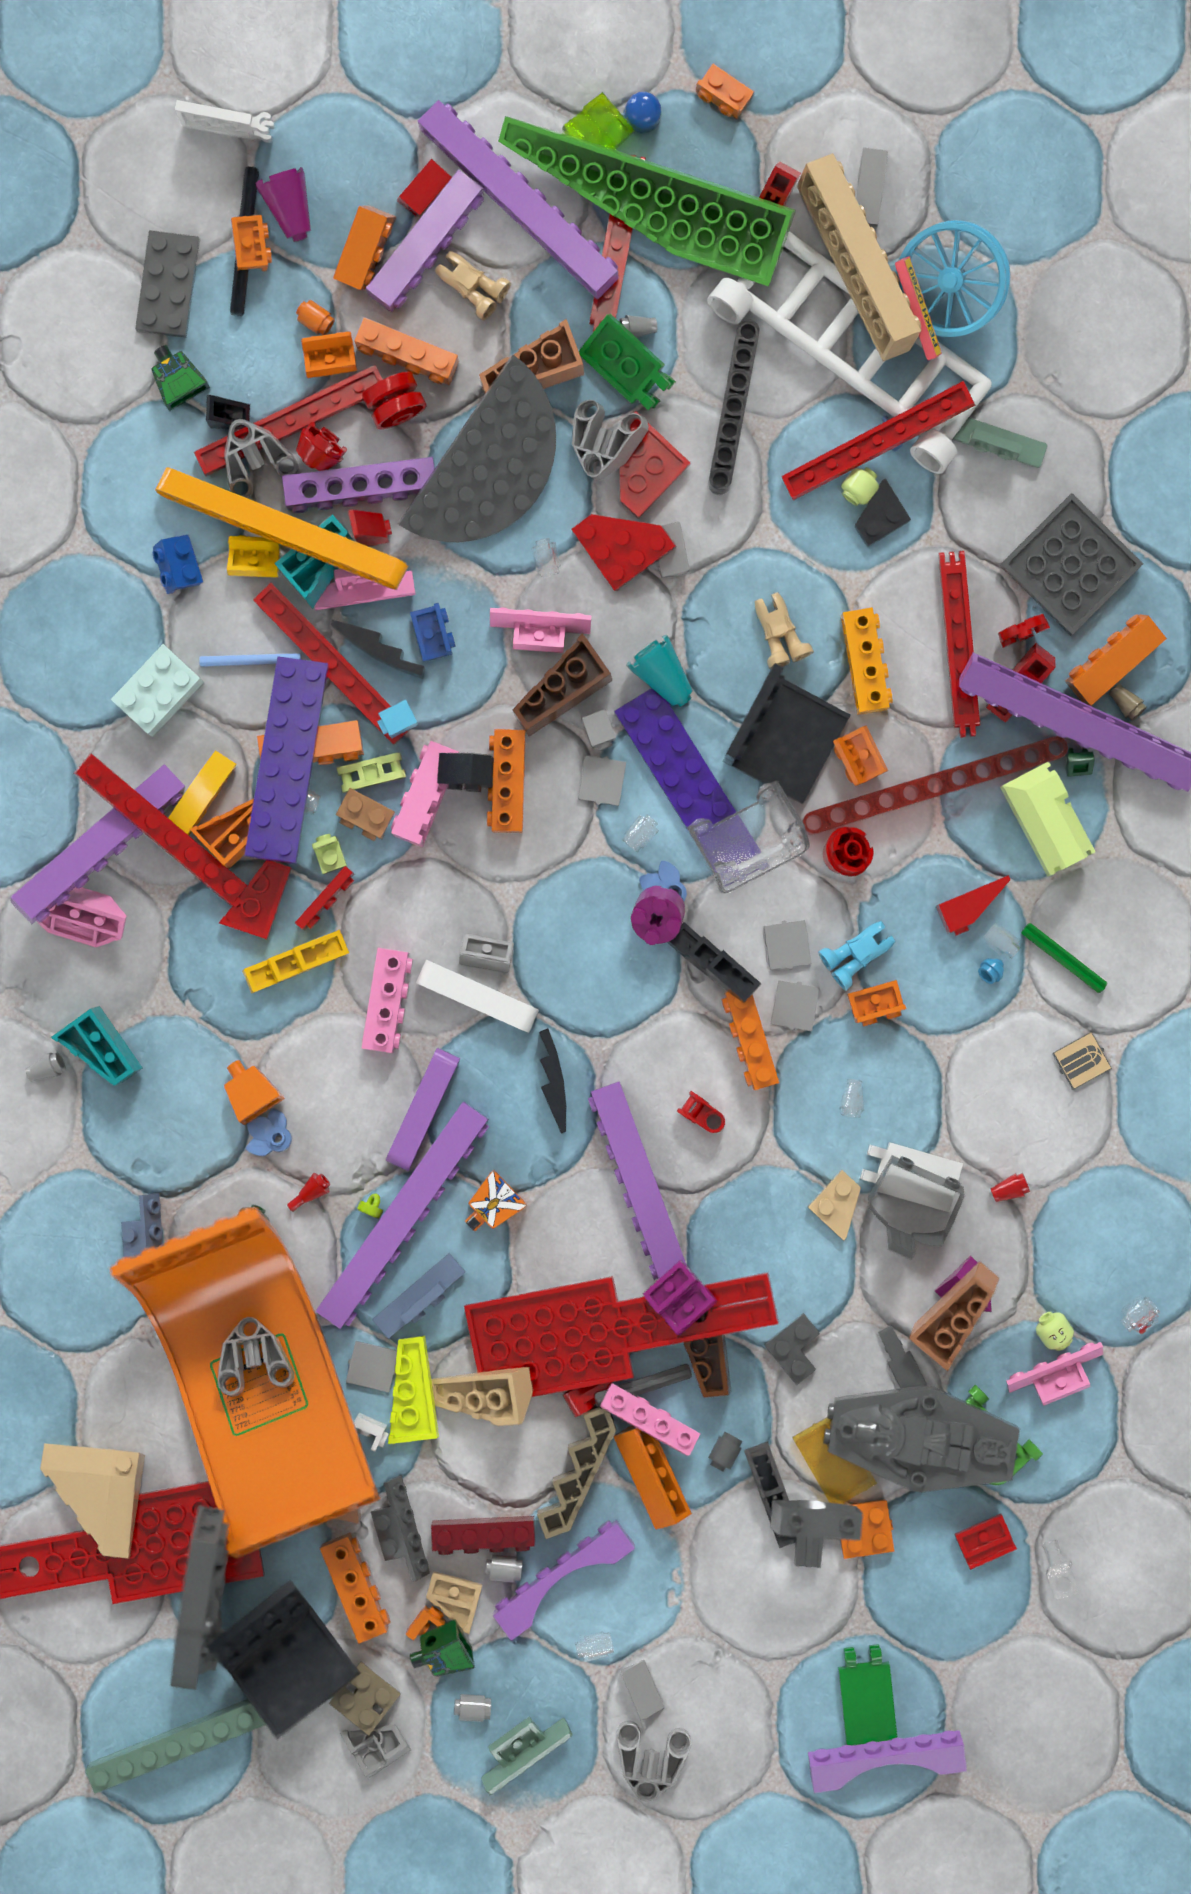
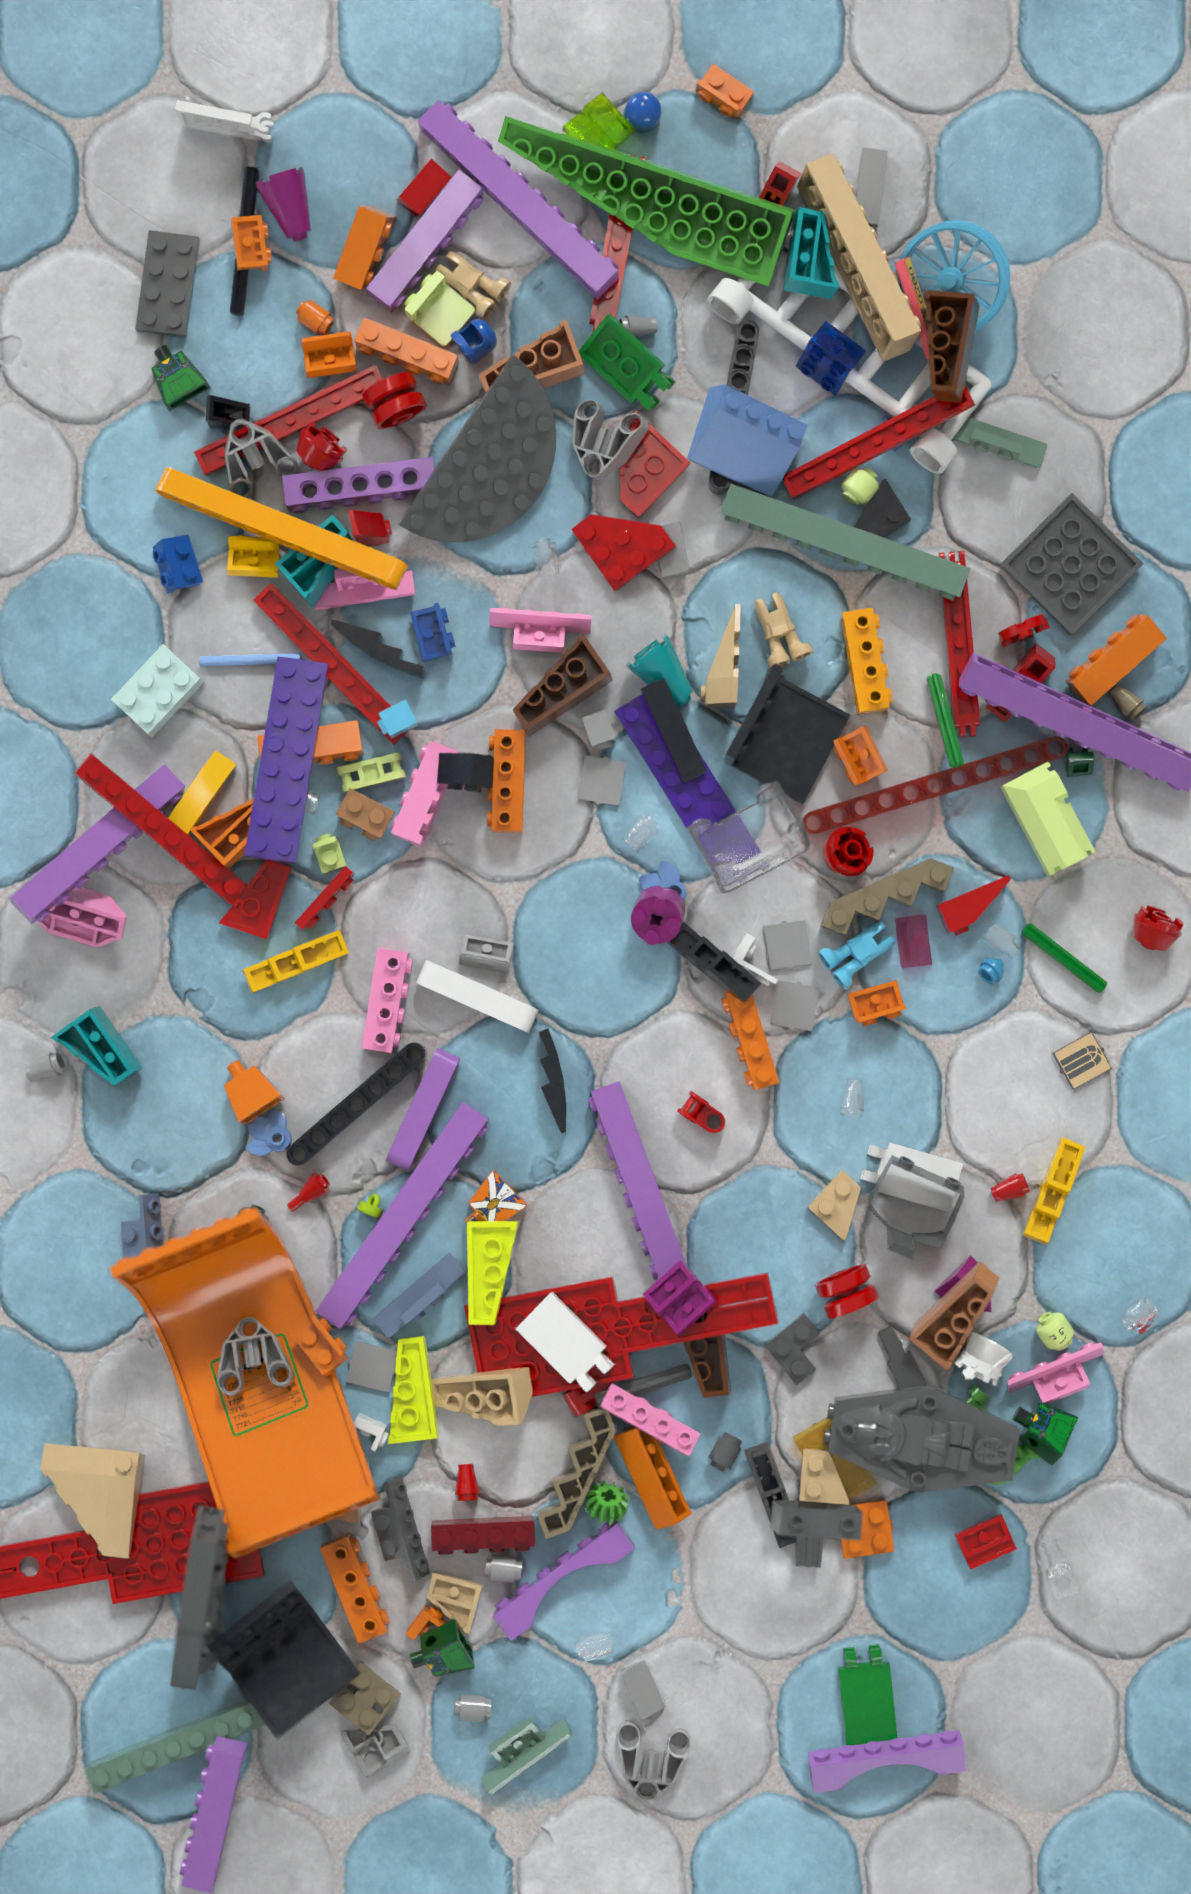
none -> medium lavender brick [179,1736,247,1893]
none -> black beam [286,1042,427,1166]
none -> orange bracket [293,1315,349,1377]
none -> yellowish green bracket [404,270,475,346]
none -> blue helmet [450,319,497,365]
none -> red cone [455,1464,480,1501]
none -> neon yellow wing [467,1221,519,1325]
none -> white tile [516,1292,615,1392]
none -> bright green gear [585,1480,629,1526]
none -> black slope [641,678,707,783]
none -> medium blue slope [687,384,807,498]
none -> tan wedge [700,604,740,708]
none -> sand green brick [720,484,971,600]
none -> white bracket [732,933,778,986]
none -> teal wedge [783,207,839,299]
none -> clear blue bracket [796,321,866,396]
none -> tan wing [799,1448,849,1505]
none -> red wheel [814,1264,880,1319]
none -> dark tan brick [820,858,954,936]
none -> clear pink slope [895,915,932,968]
none -> reddish brown wedge [924,290,980,403]
none -> green axle [926,673,964,768]
none -> white hair [954,1332,1013,1386]
none -> torso [1012,1403,1078,1465]
none -> yellow slope [1023,1137,1085,1245]
none -> red cone [1133,905,1184,951]

